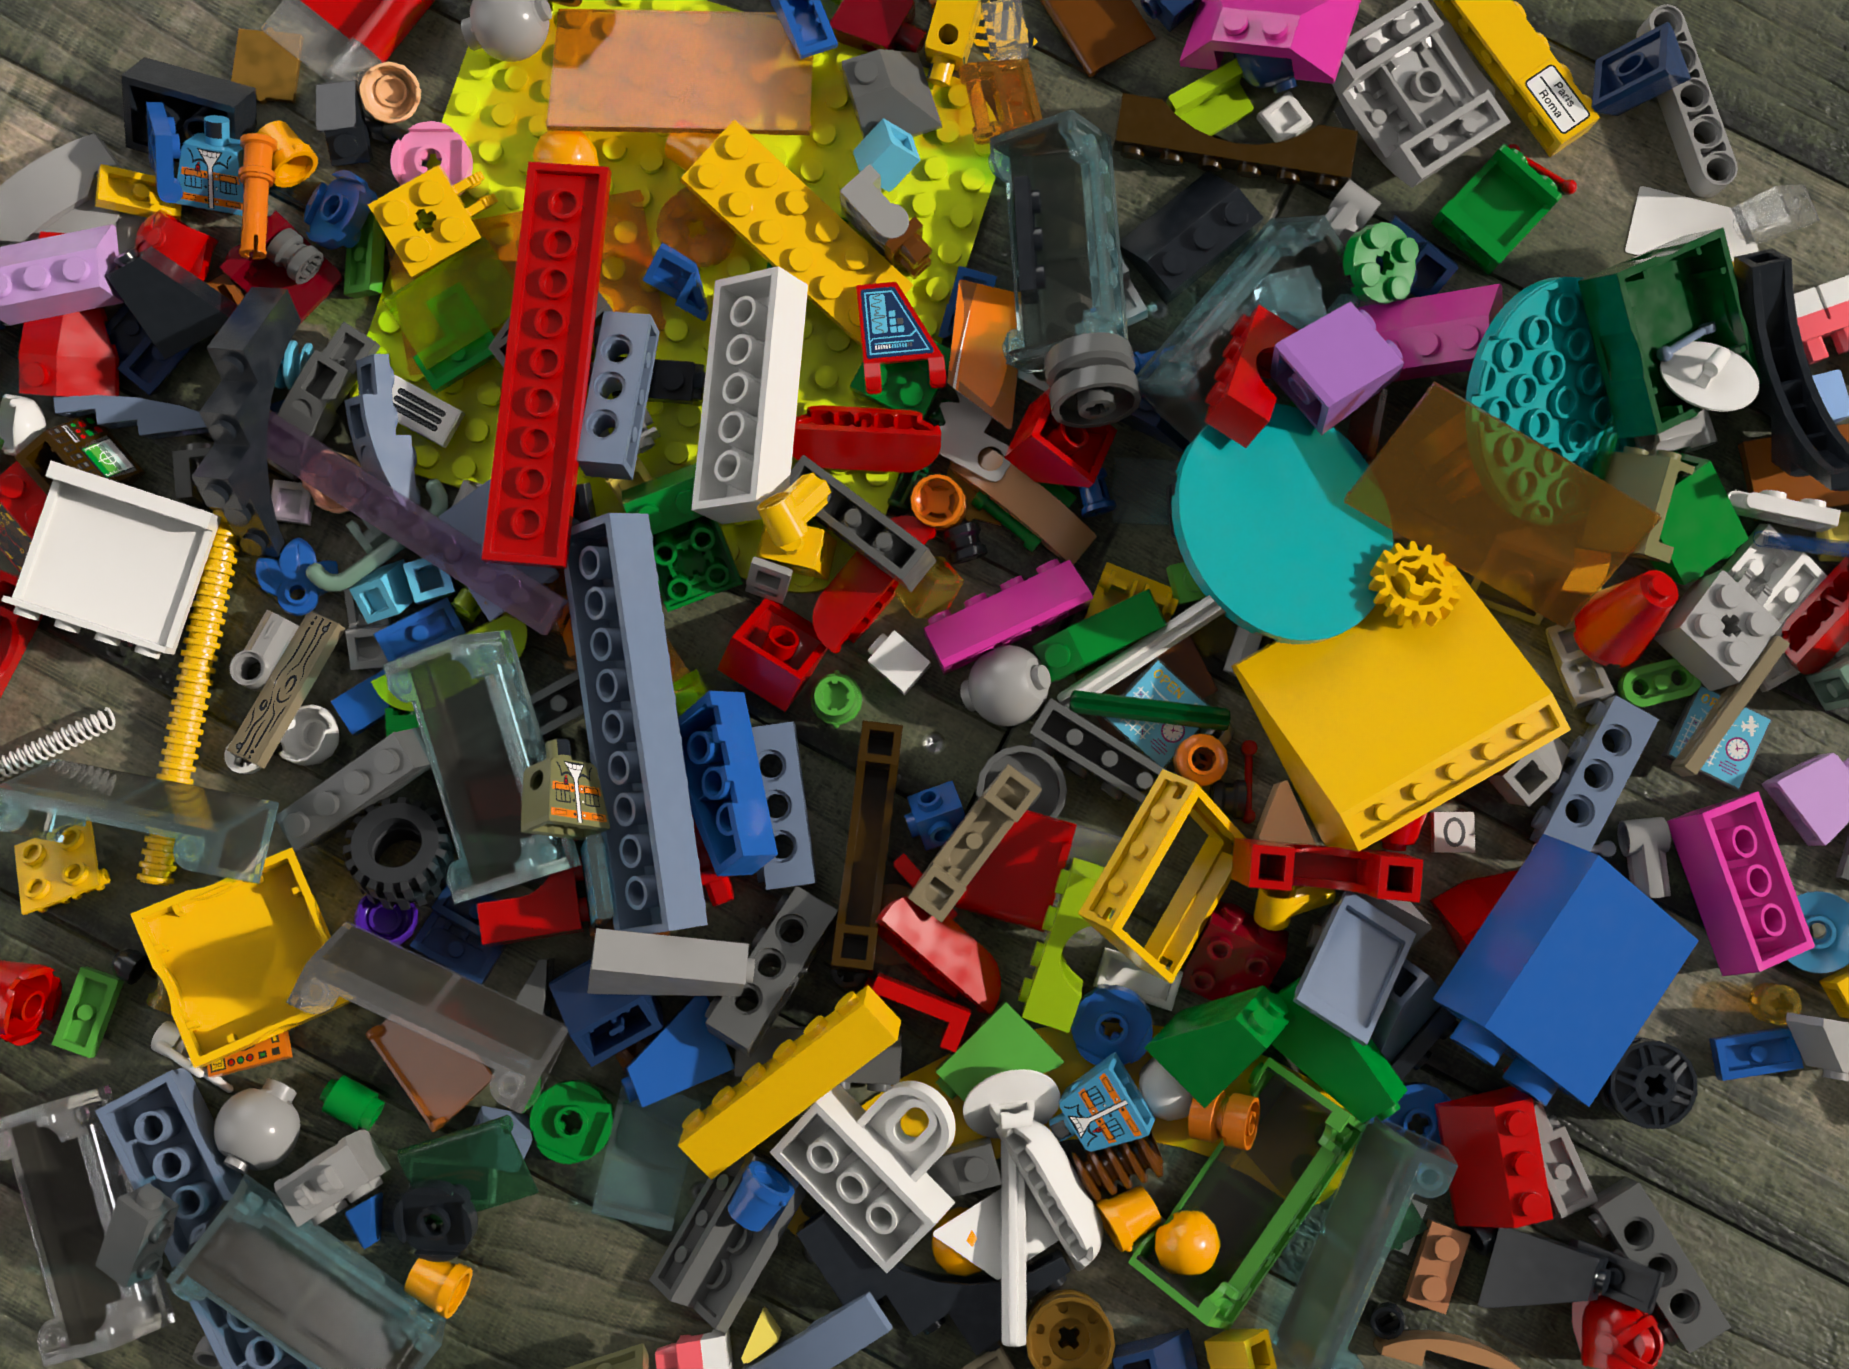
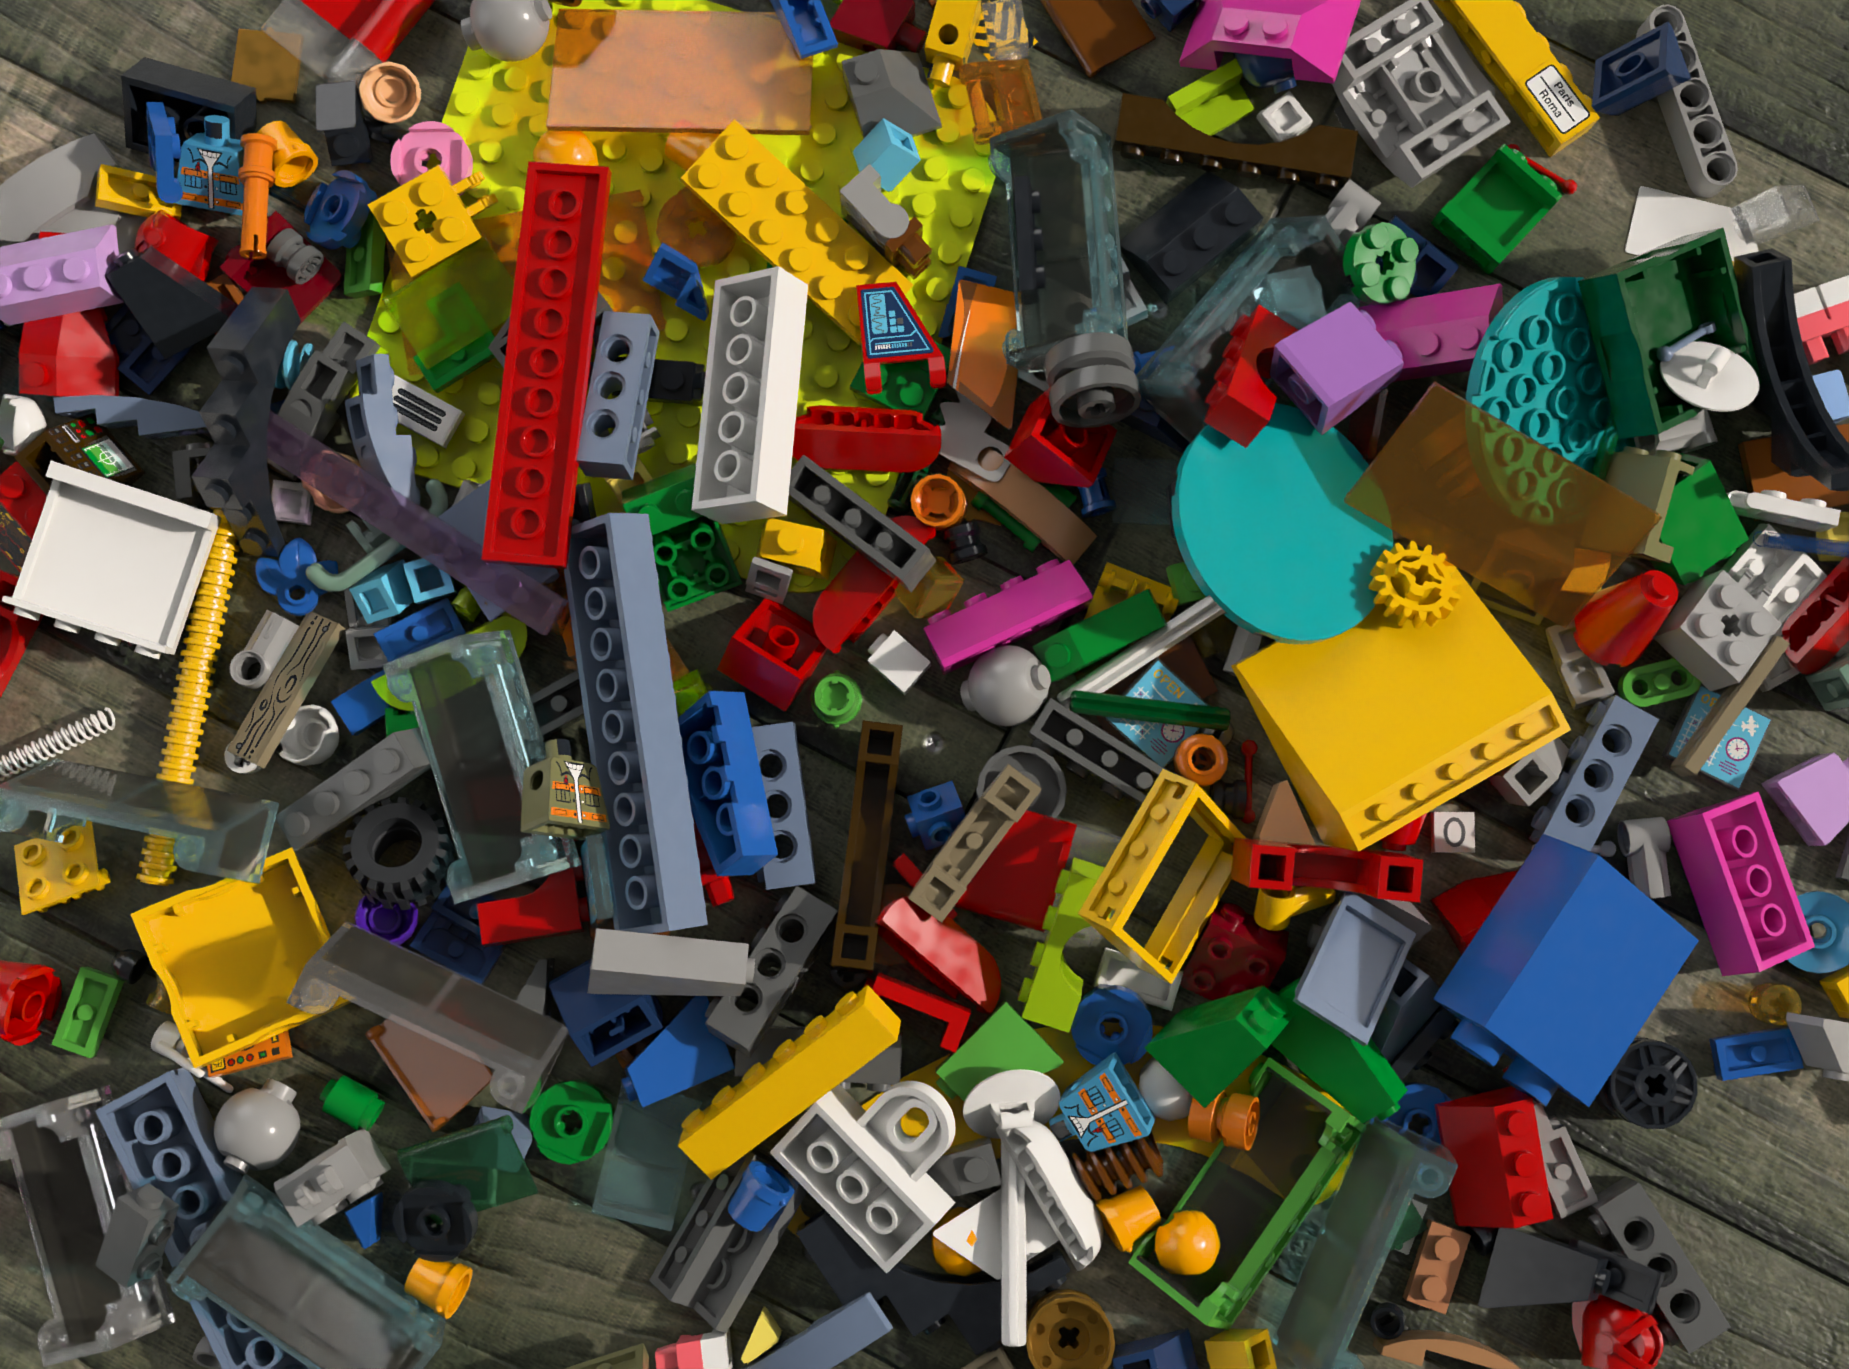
yellow piece [757,473,831,546] -> none

